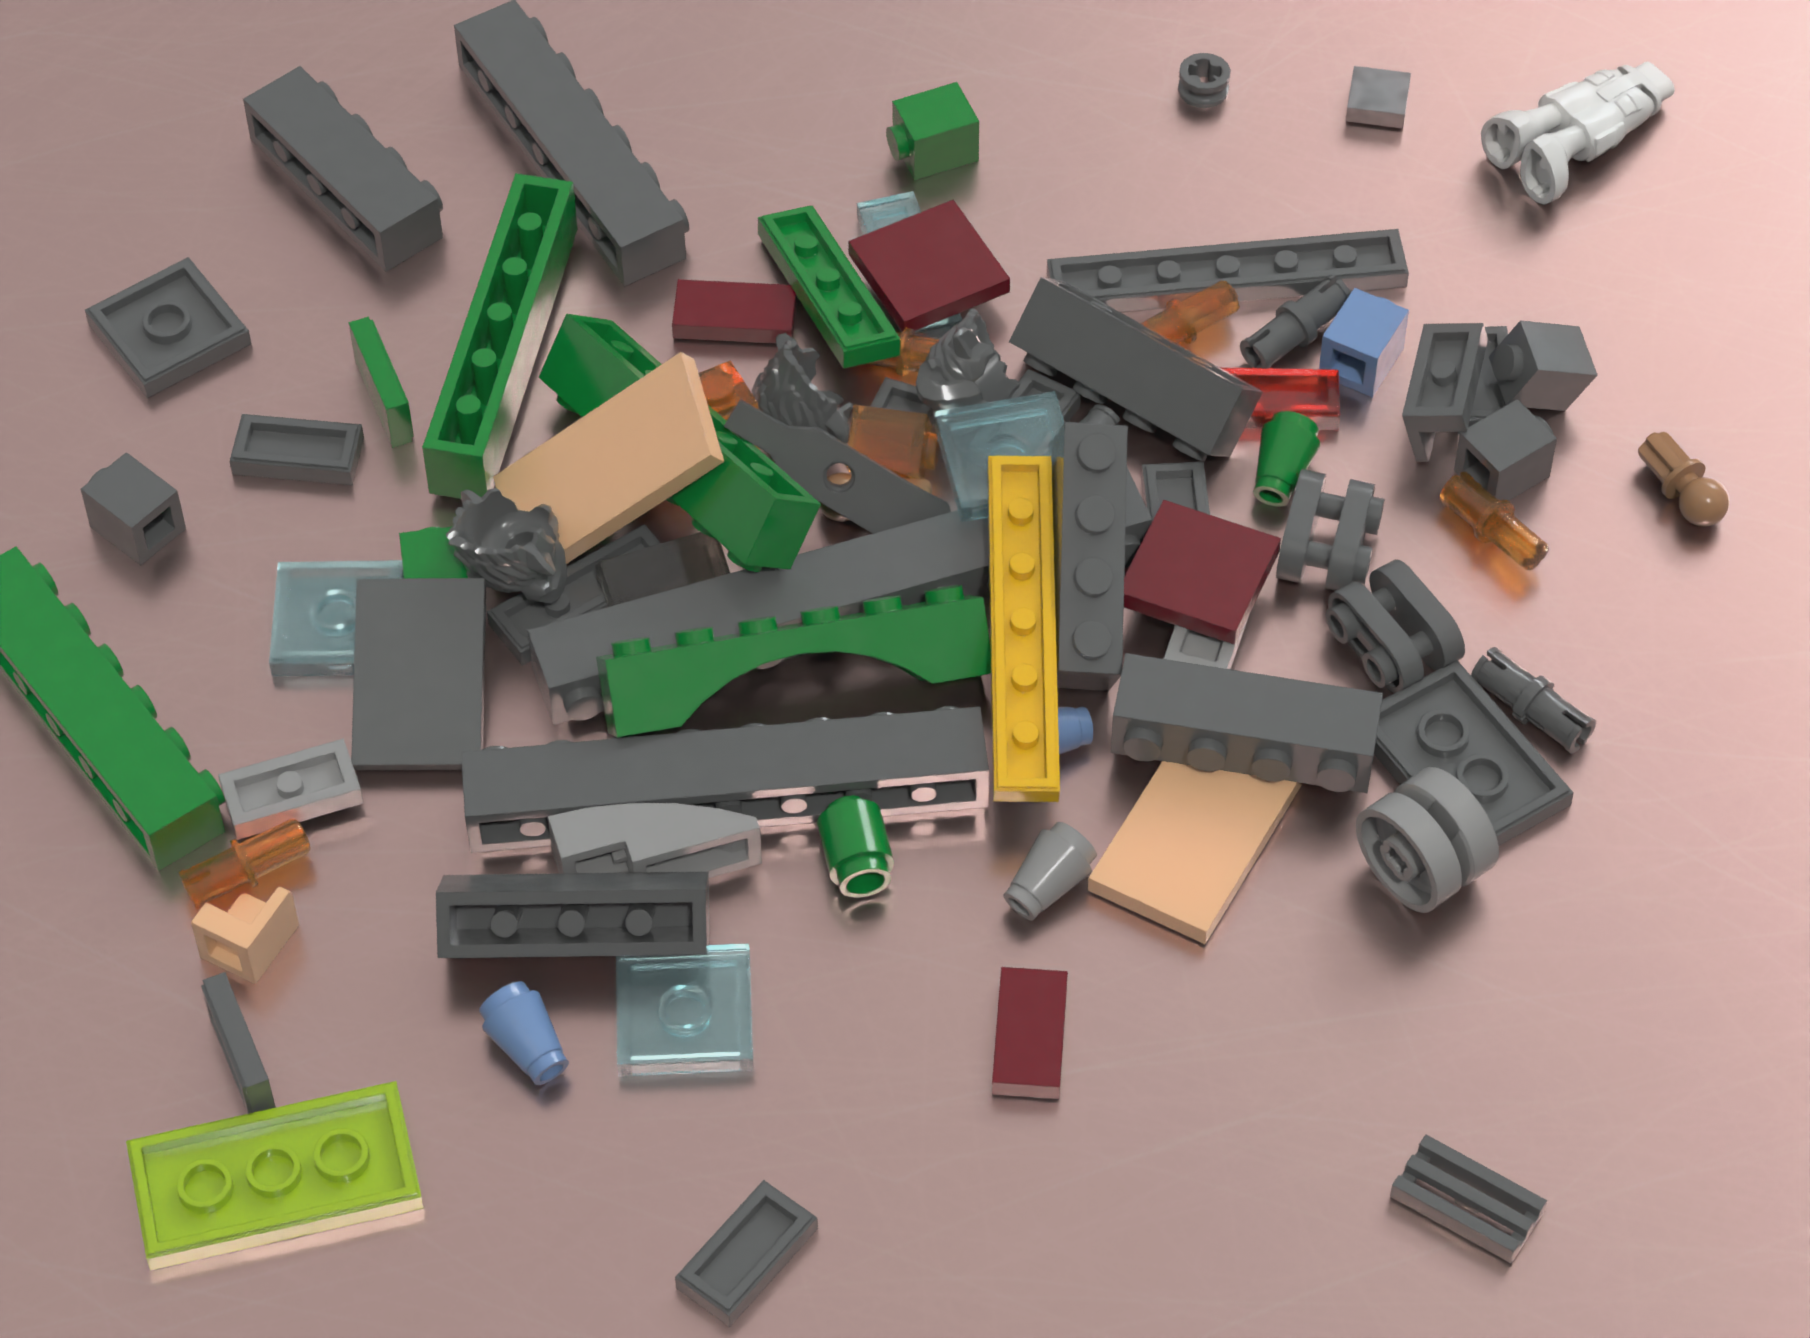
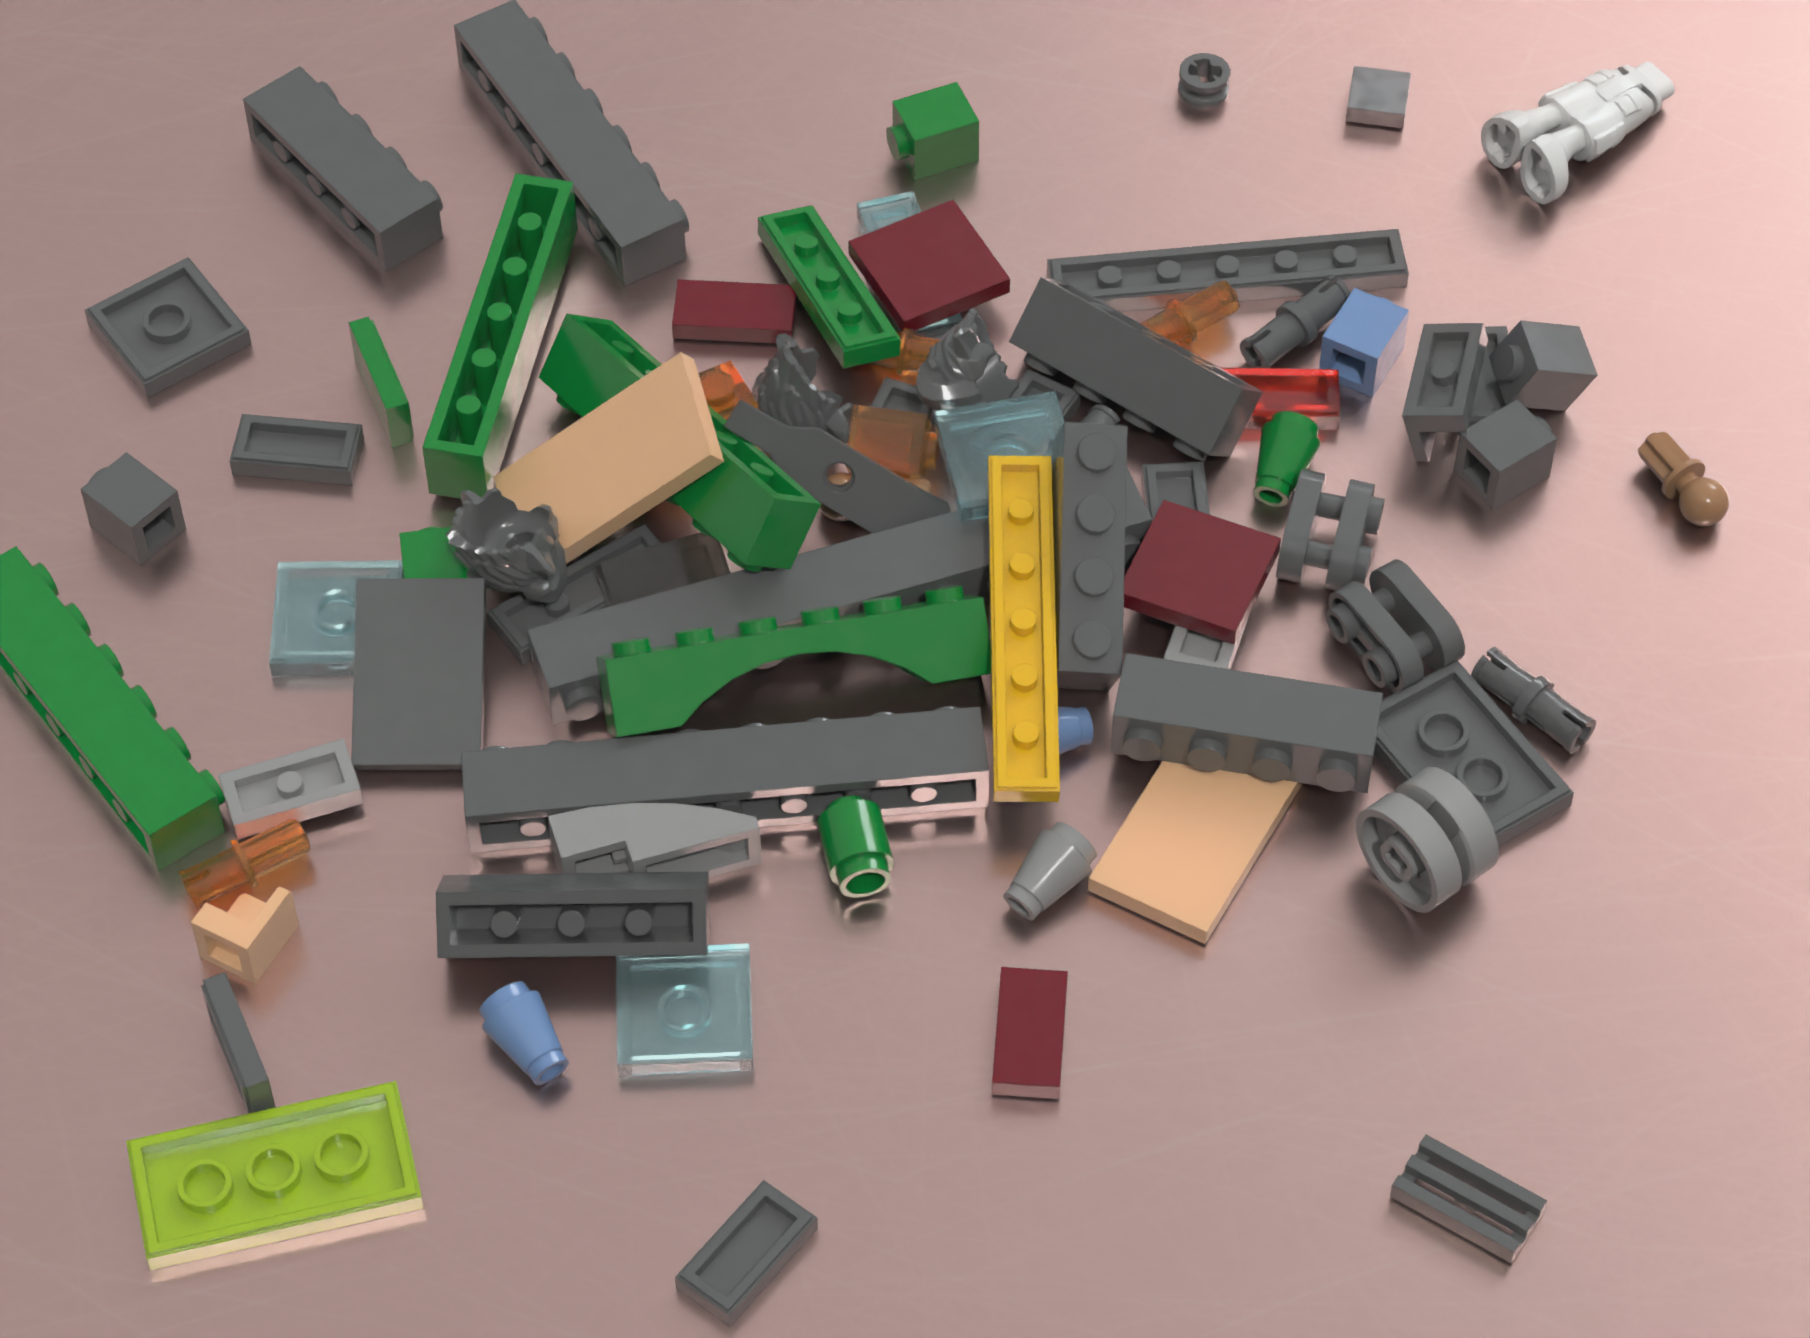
clear orange axle [1440,471,1549,571] -> none

